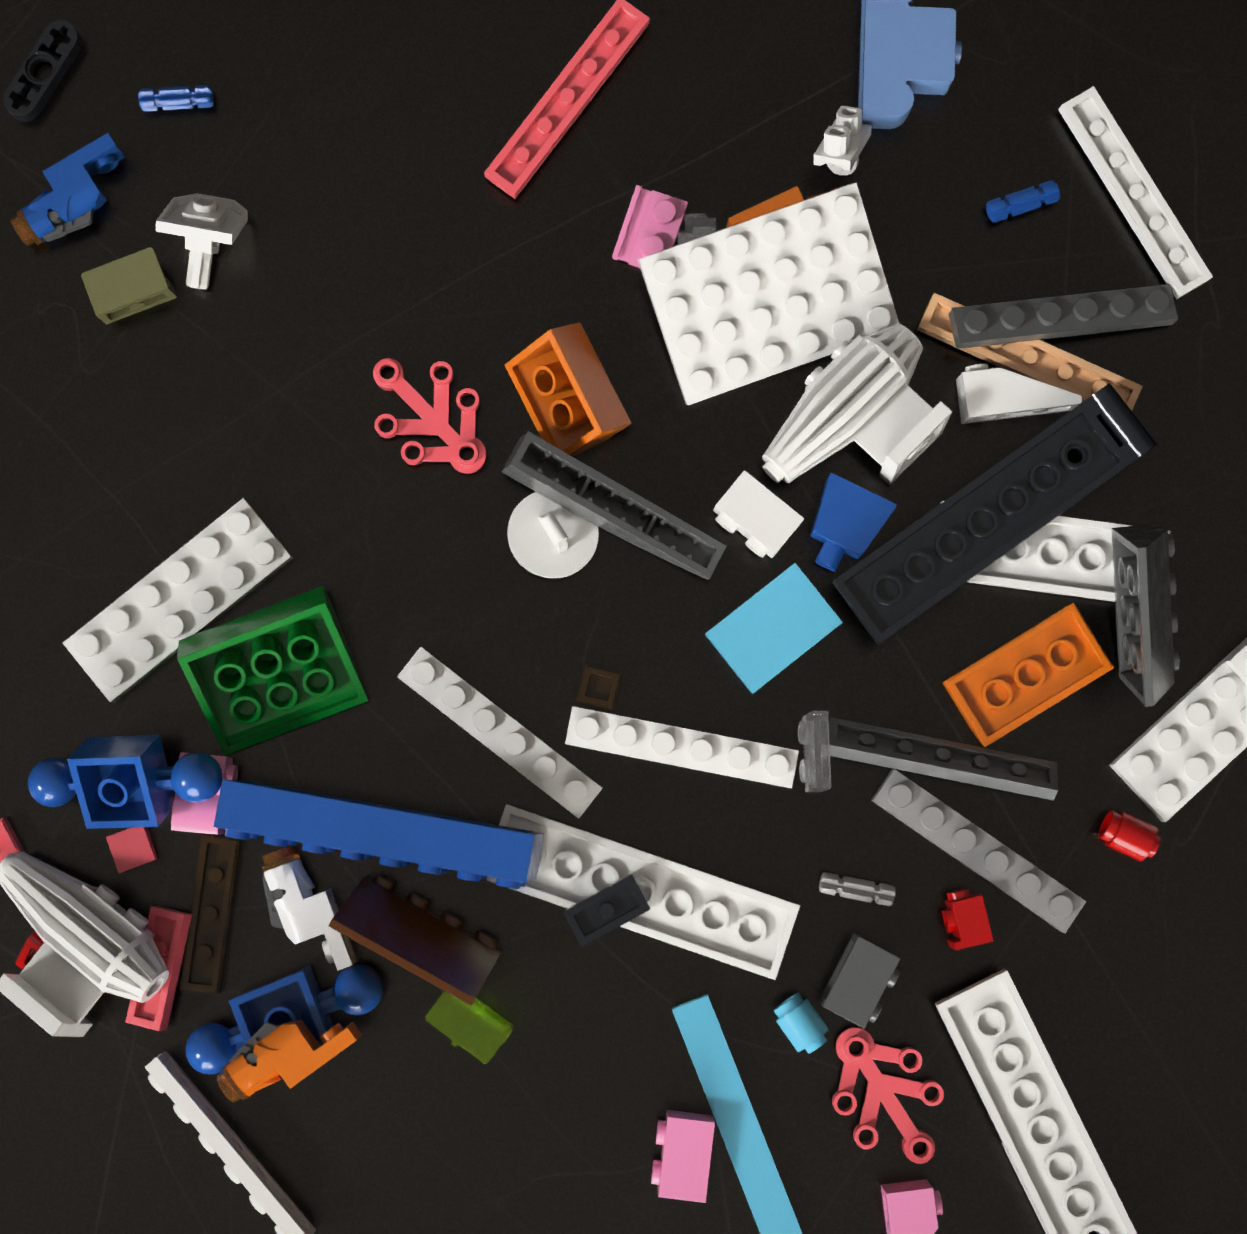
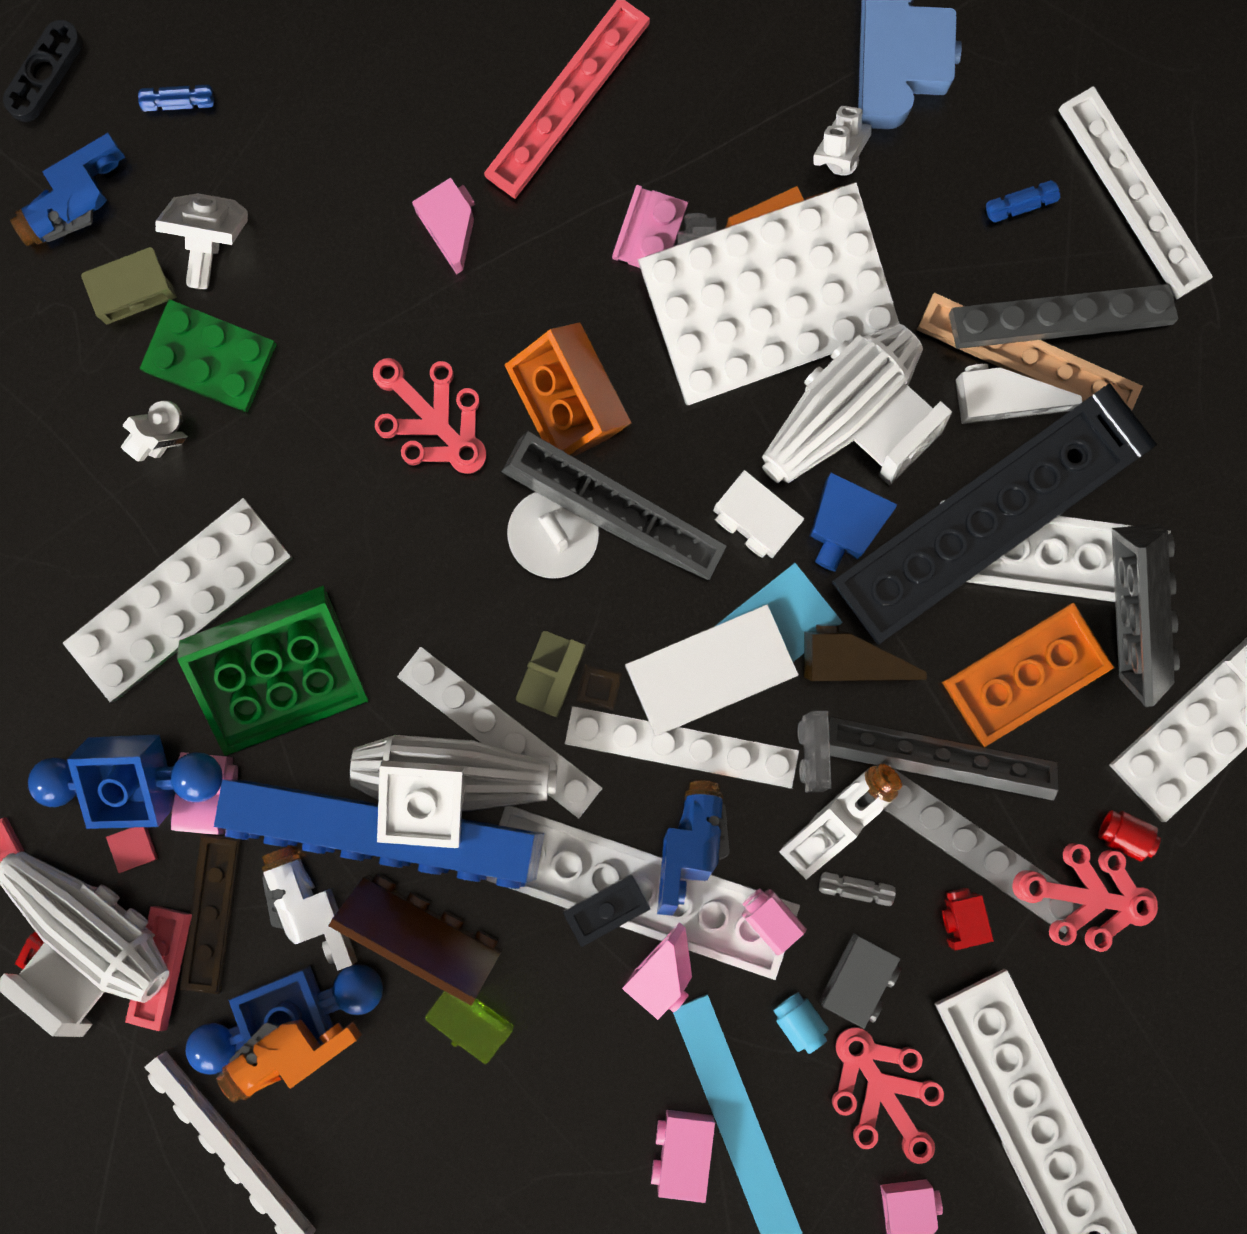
none -> white hips [121,401,188,462]
none -> green plate [140,299,277,413]
none -> white piece [350,735,557,848]
none -> bright pink slope [412,178,475,274]
none -> olive panel [516,631,586,718]
none -> bright pink slope [622,922,692,1020]
none -> white tile [625,605,798,737]
none -> blue plate [657,781,730,916]
none -> bright pink brick [742,888,807,955]
none -> white plate [779,764,902,879]
none -> dark brown slope [804,624,927,681]
none -> coral plant [1012,843,1158,952]

